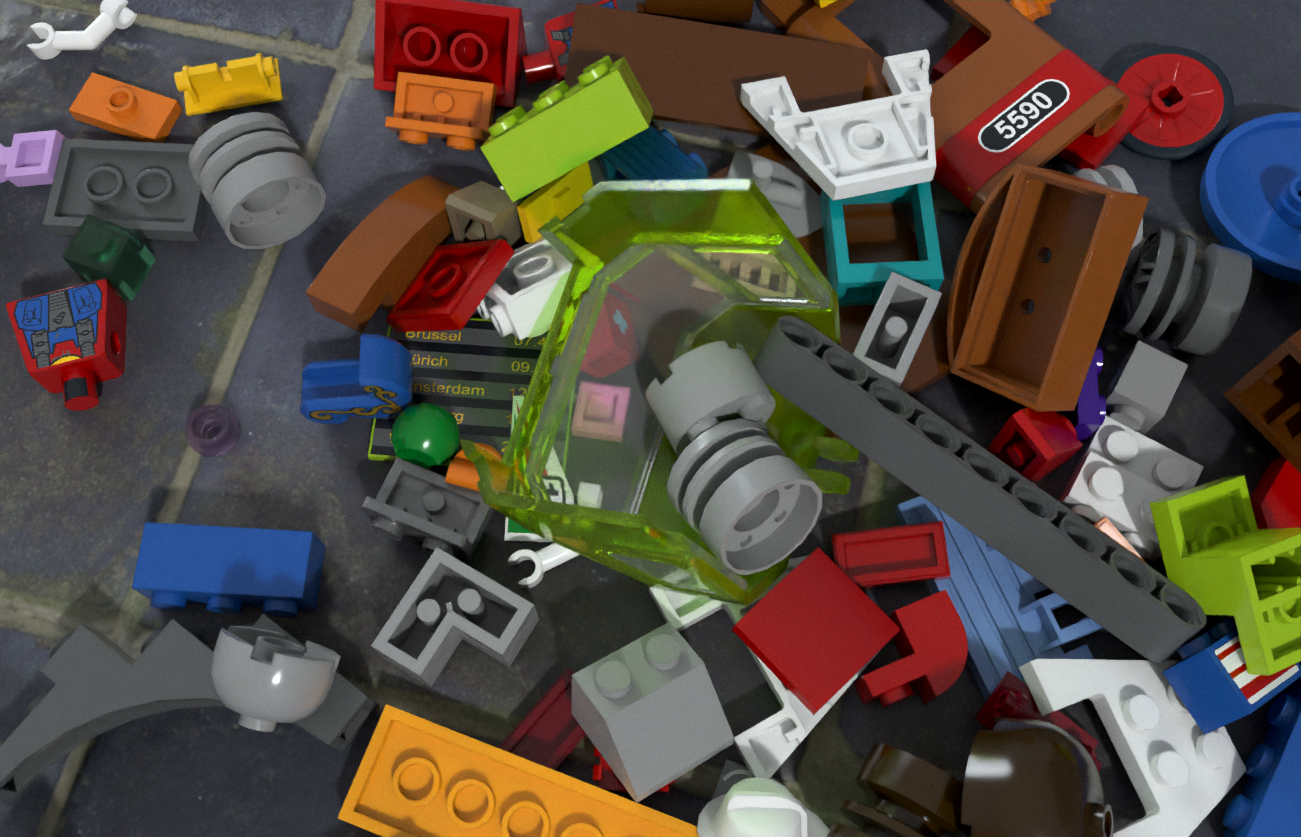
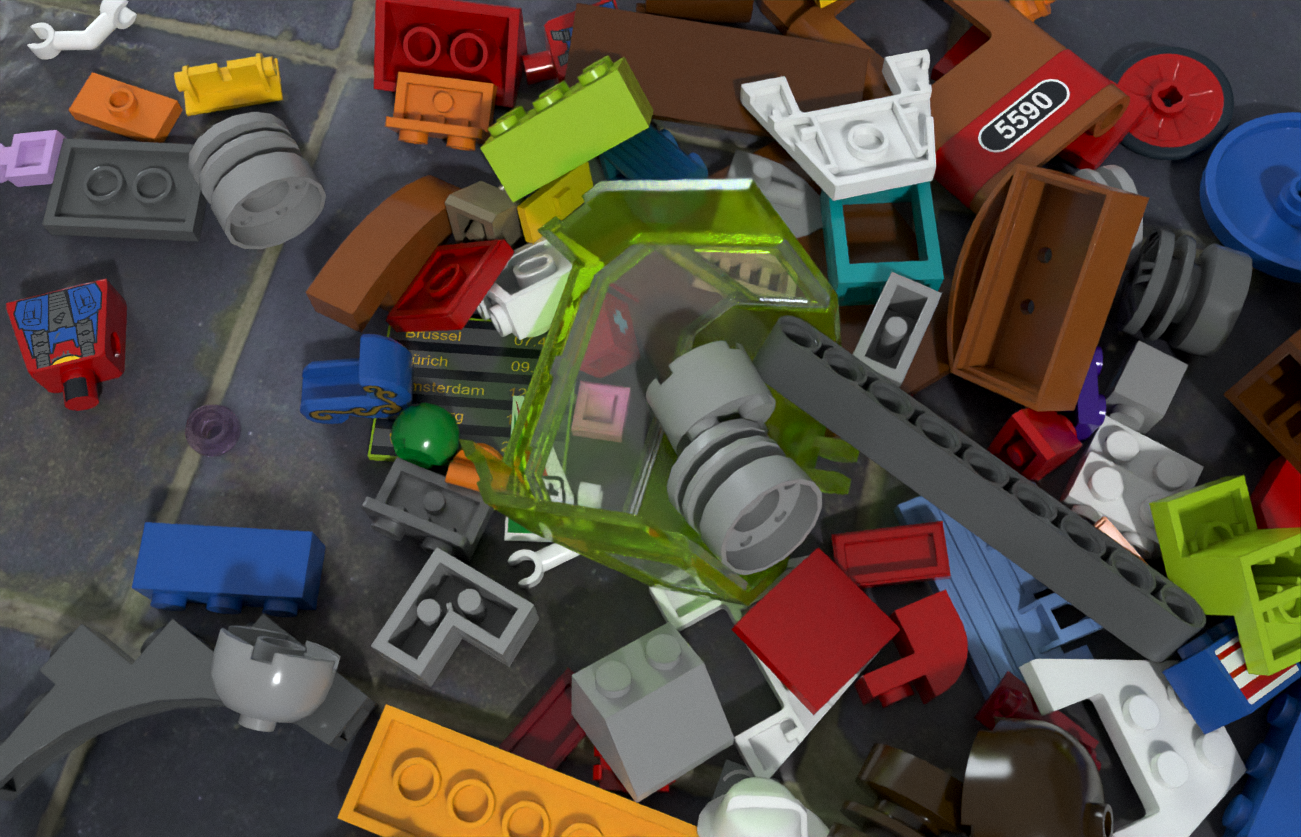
clear green brick [62,214,156,302] -> none

